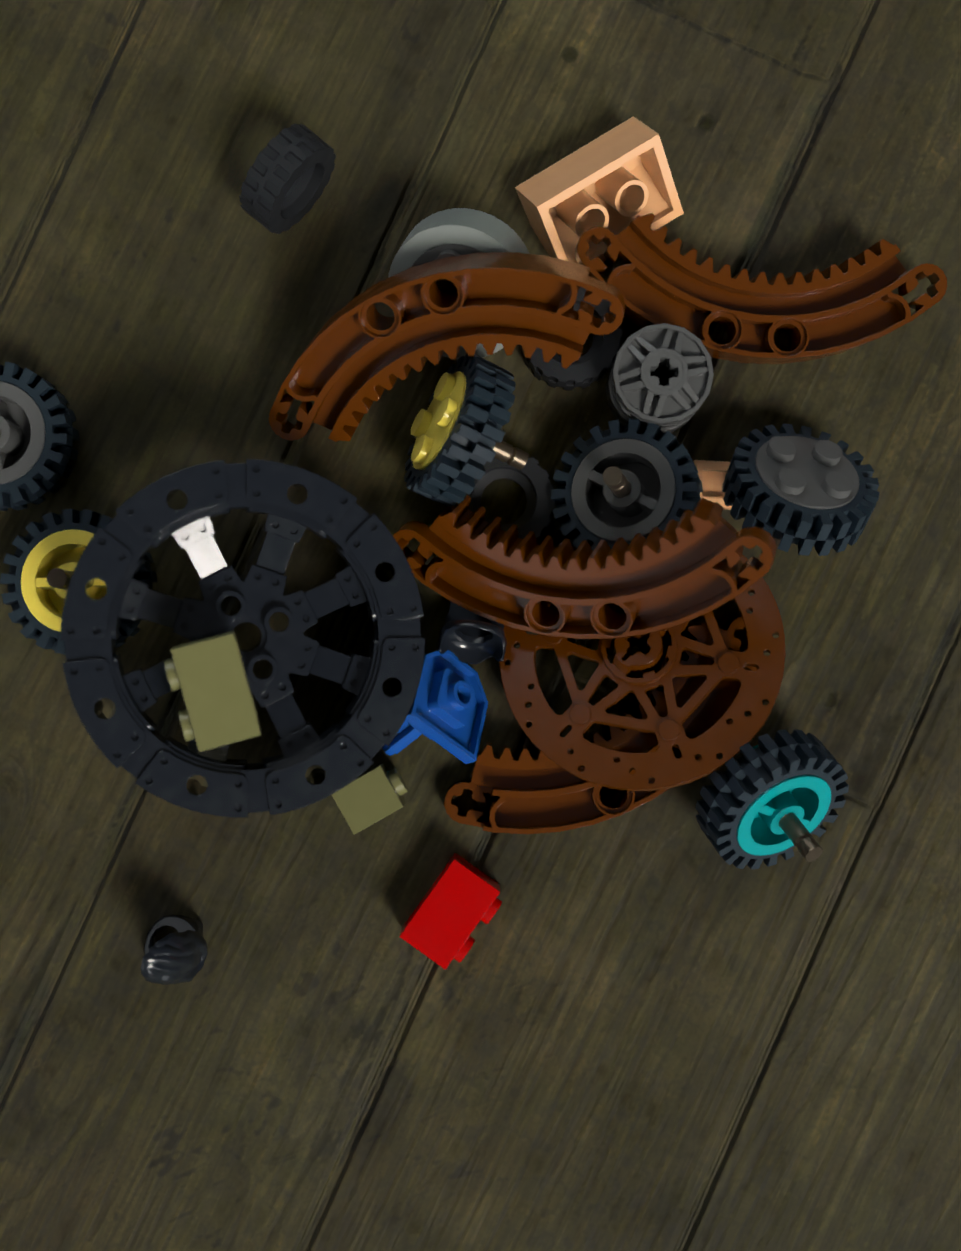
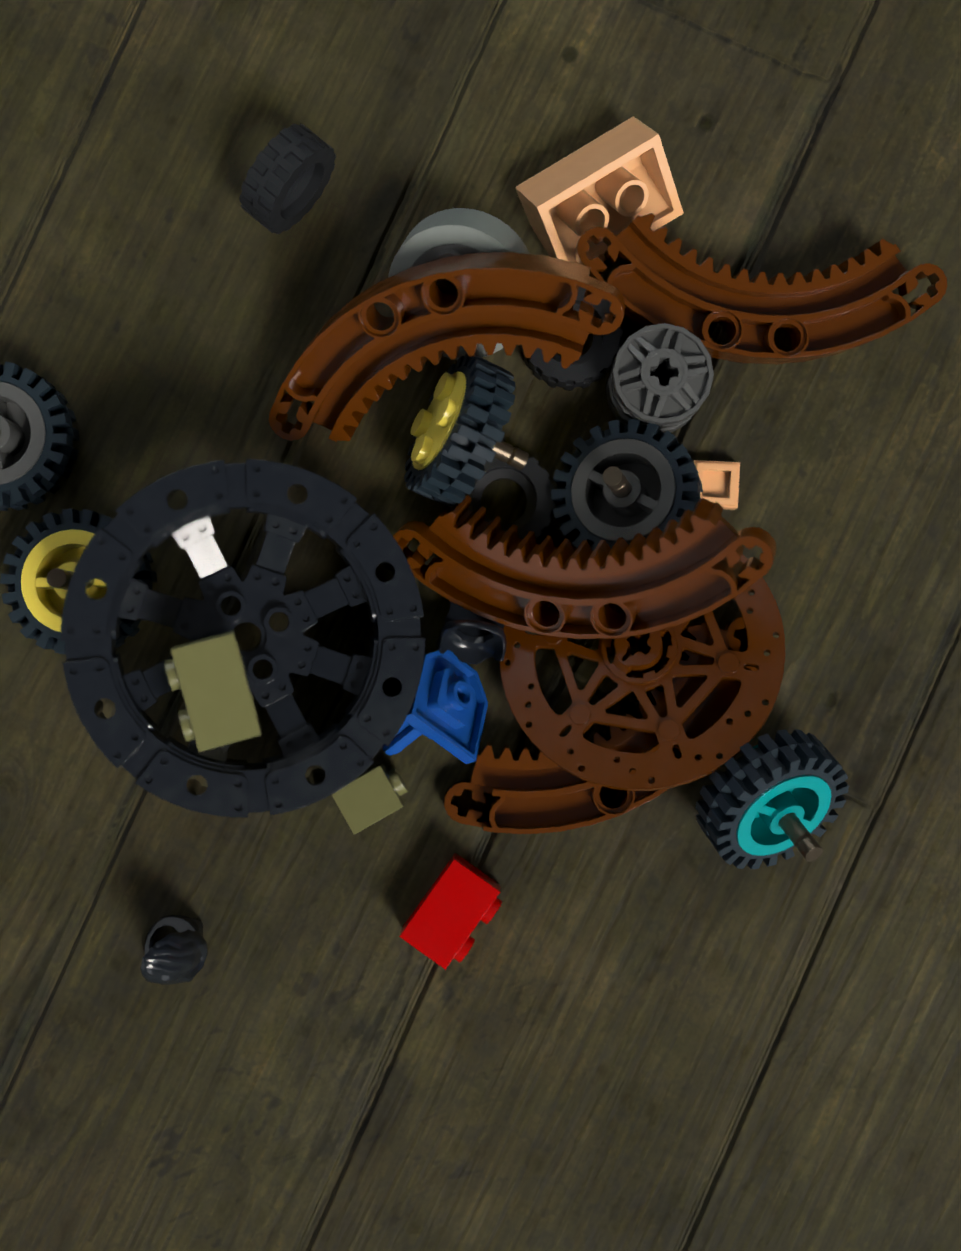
black wheel [722,424,880,556] -> none

